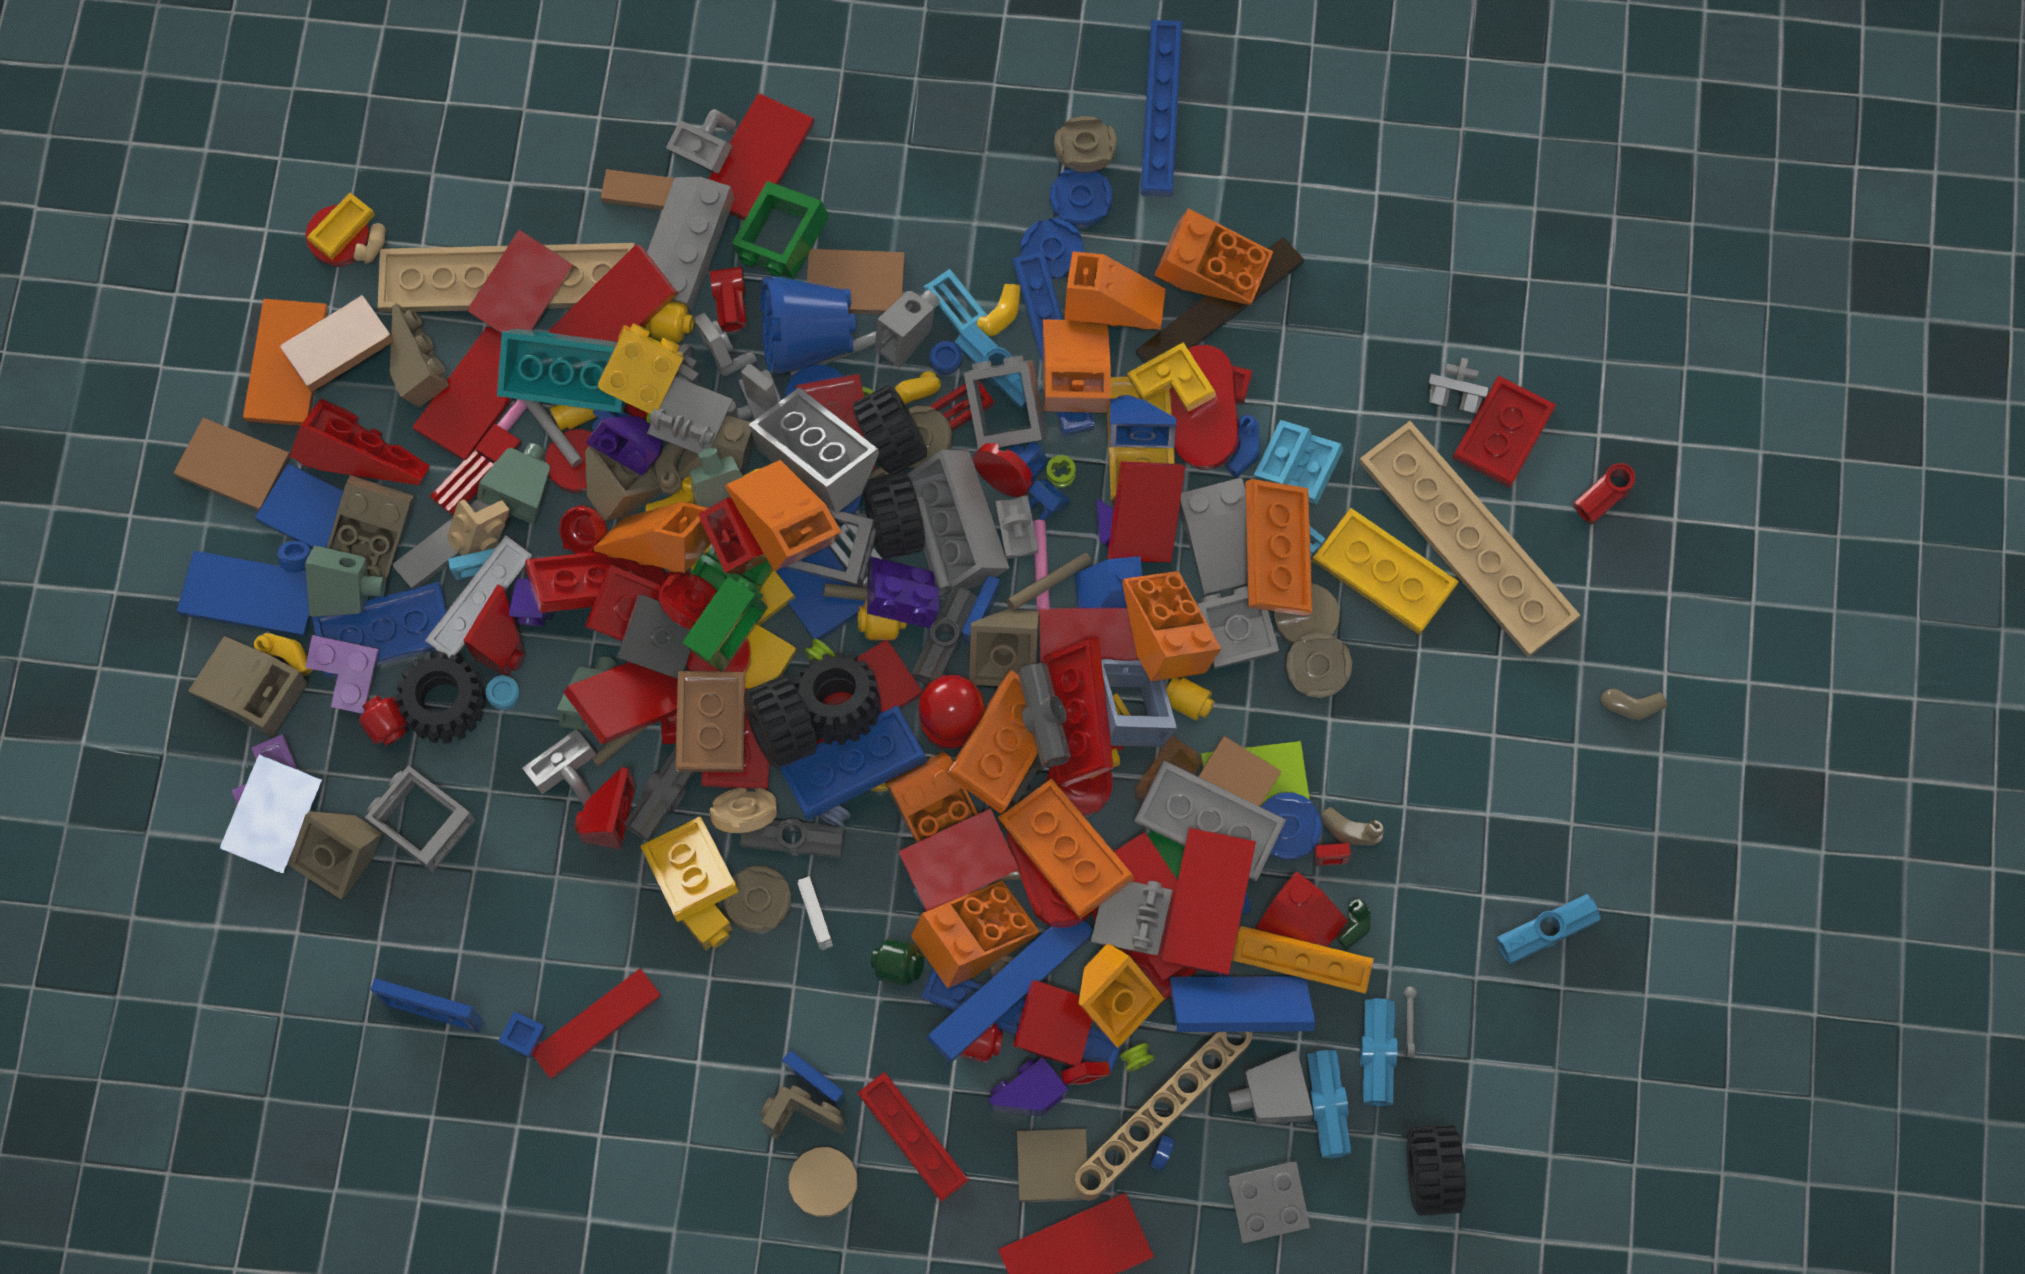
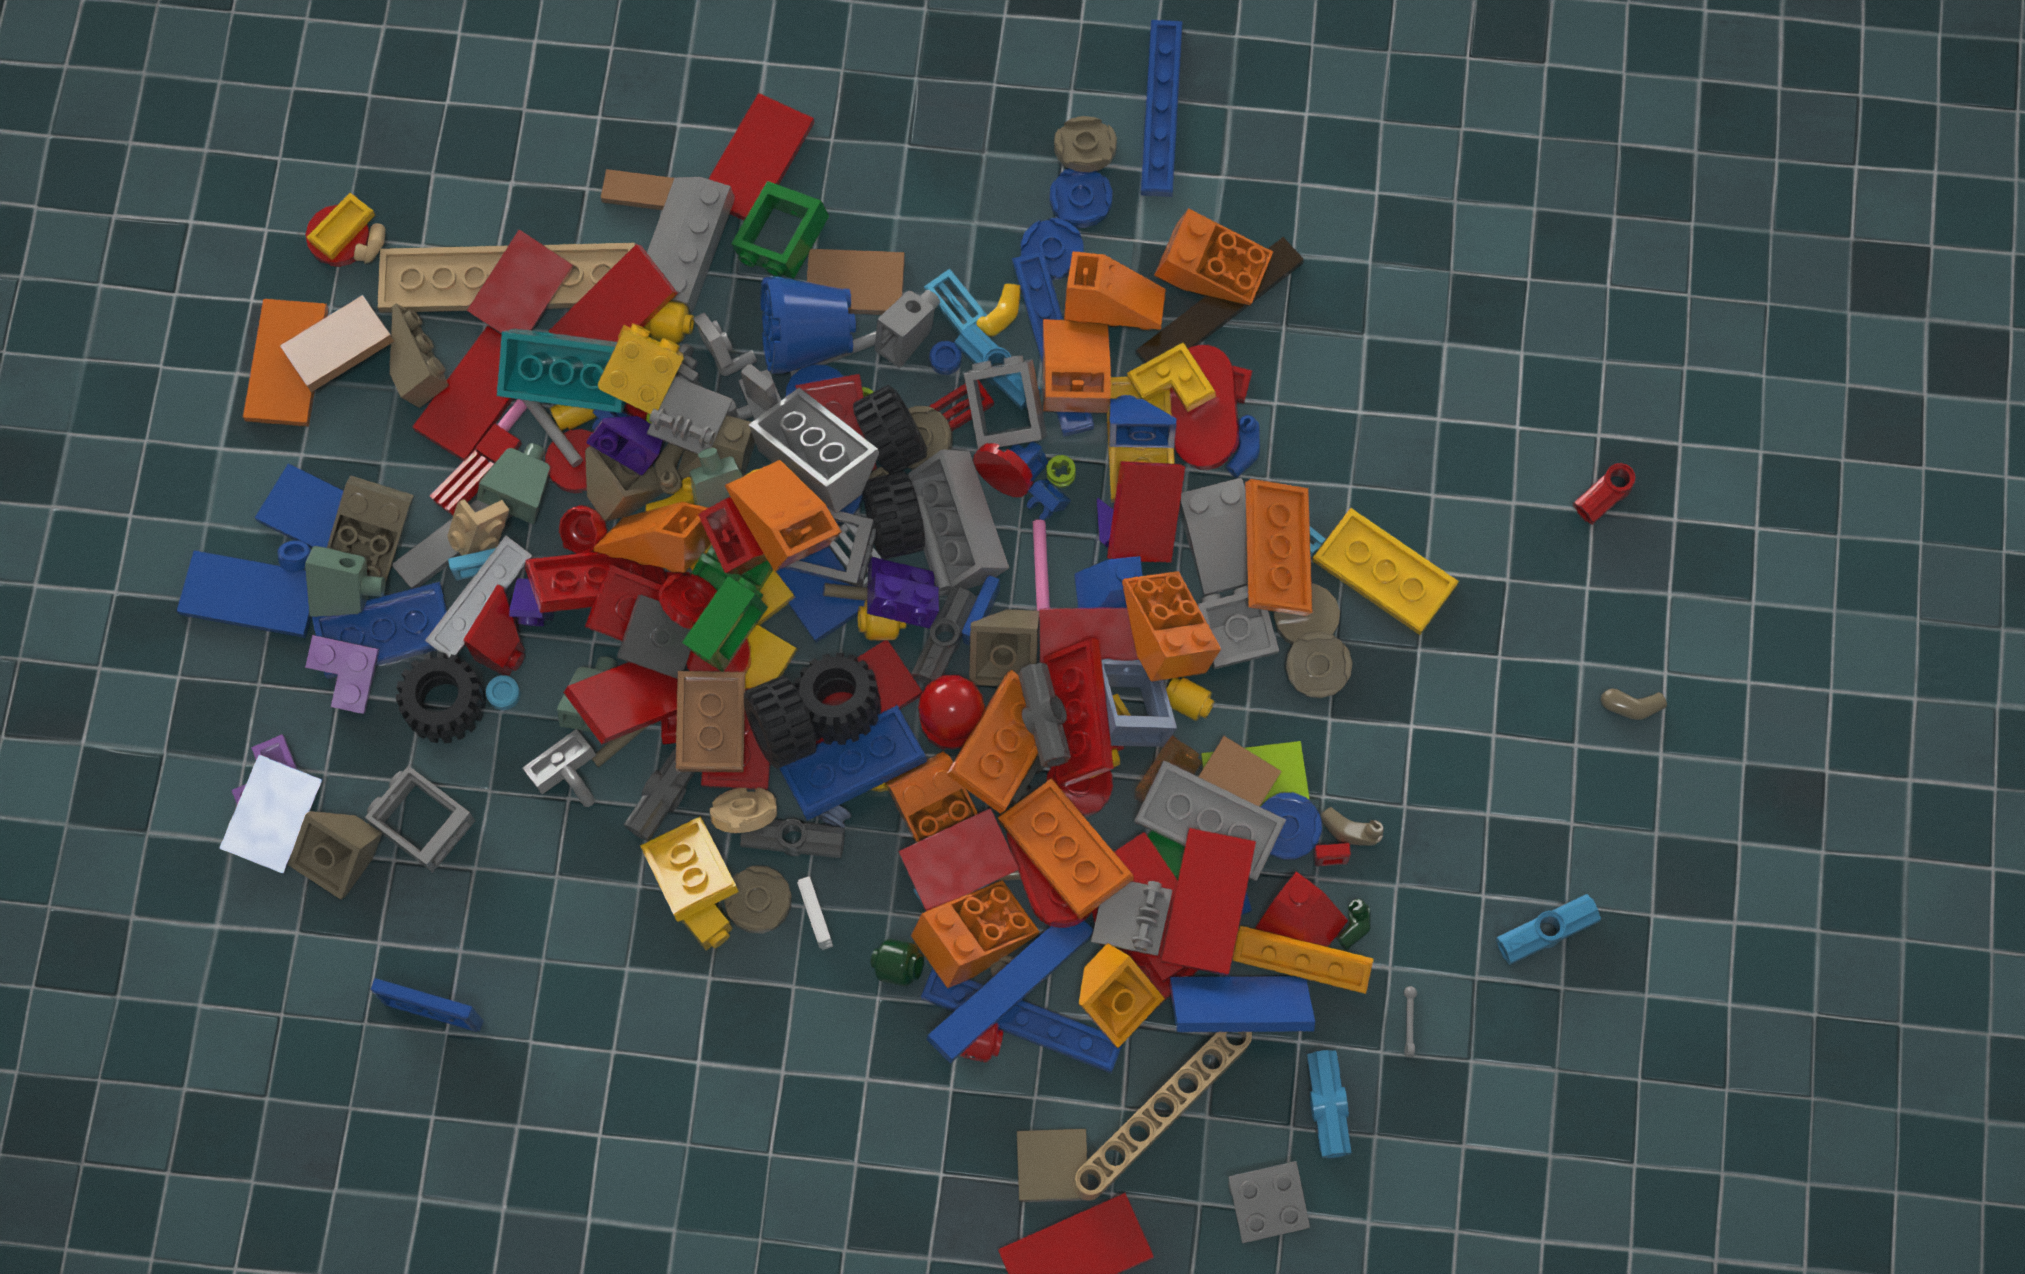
medium nougat tile [173,418,291,511] -> none
dark tan slope [188,636,308,738] -> none
yellow arm [254,633,313,677] -> none
red wedge [289,398,430,485] -> none
red head [359,695,408,747] -> none
blue tile [498,1011,546,1058] -> none
red tile [533,968,662,1080] -> none
red slope [575,767,637,849] -> none
light grey plate [666,109,736,174] -> none
red piece [709,266,747,333] -> none
dark tan bracket [760,1085,846,1140] -> none
blue tile [782,1051,845,1108] -> none
tan tile [789,1147,858,1217] -> none
lime bush [803,638,836,661] -> none
red tile [857,1072,969,1203] -> none
yellow arm [894,371,941,404] -> none
dark purple slope [988,1057,1069,1117] -> none
light grey hips [995,495,1038,559] -> none
dark tan bar [1006,553,1092,611] -> none
red tile [1013,980,1092,1067] -> none
red tile [1061,1062,1111,1085] -> none
lime bush [1120,1043,1155,1072] -> none
blue tile [1149,1134,1175,1171] -> none
light grey torso [1228,1051,1313,1124] -> none
medium azure slope [1254,420,1344,505] -> none
tan plate [1359,421,1580,658] -> none
dark azure piece [1360,998,1397,1107] -> none
black tyre [1407,1125,1466,1216] -> none
light grey hips [1428,357,1488,414] -> none
red tile [1452,375,1556,488] -> none

